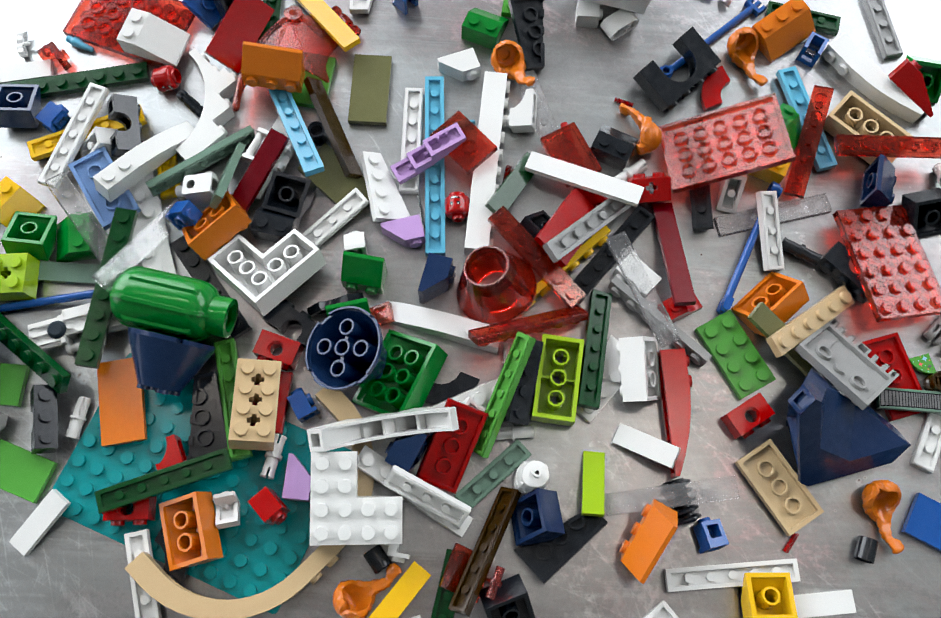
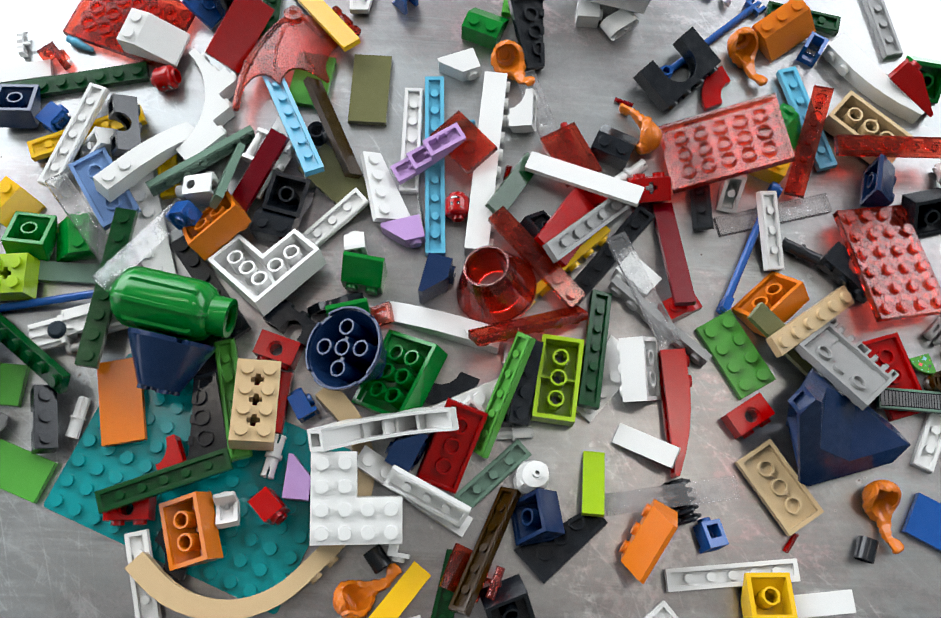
white tile [9,489,71,556] -> none
black axle [176,89,203,118] -> none
orange slope [241,41,305,93] -> none

